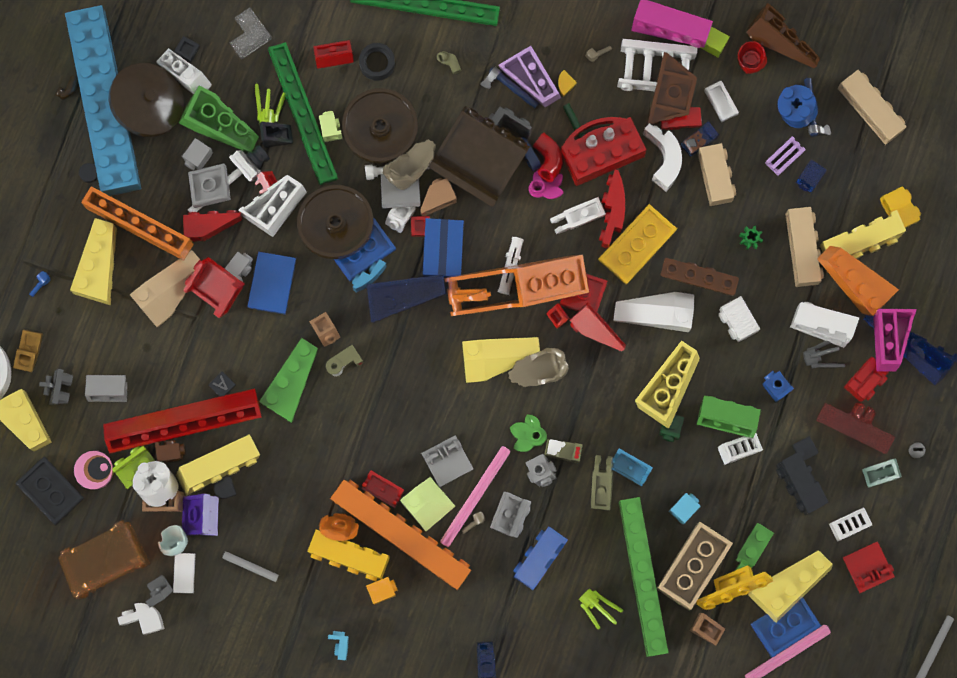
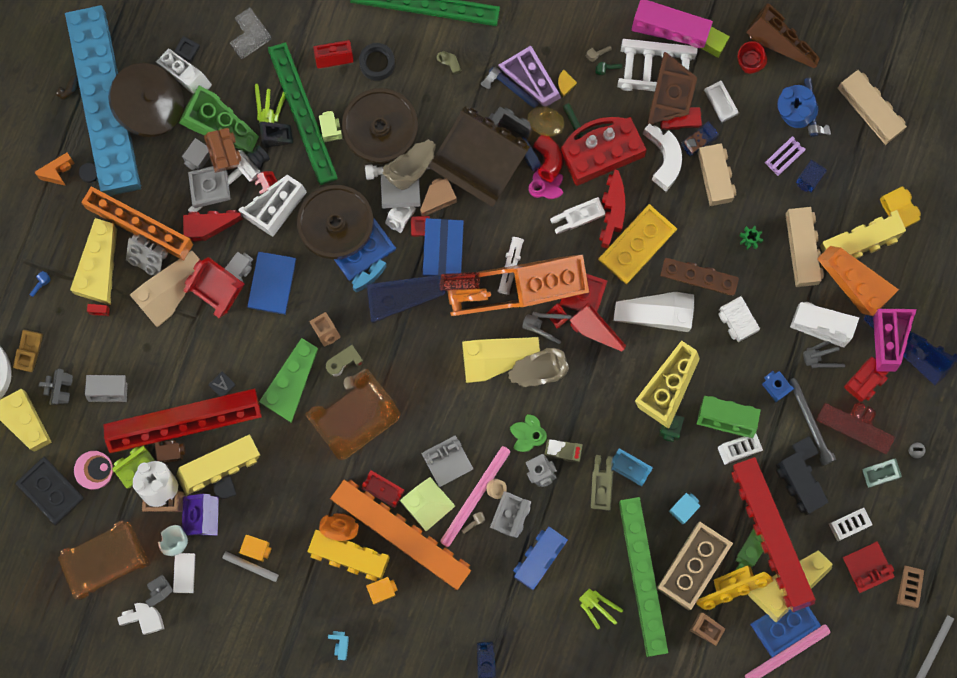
none -> orange slope [35,153,74,185]
none -> red tile [87,304,110,316]
none -> light grey hinge [126,234,168,276]
none -> dark orange brick [204,128,241,173]
none -> light orange brick [239,535,271,562]
none -> clear orange windscreen [305,369,400,460]
none -> dark tan hand [343,368,367,390]
none -> clear red tile [440,272,480,290]
none -> tan tile [486,479,507,499]
none -> dark grey plant [523,311,572,344]
none -> clear yellow dish [527,107,564,136]
none -> dark green hand [595,62,622,75]
none -> red brick [731,457,815,612]
none -> dark grey piece [790,378,836,466]
none -> medium nougat slope [897,566,924,608]

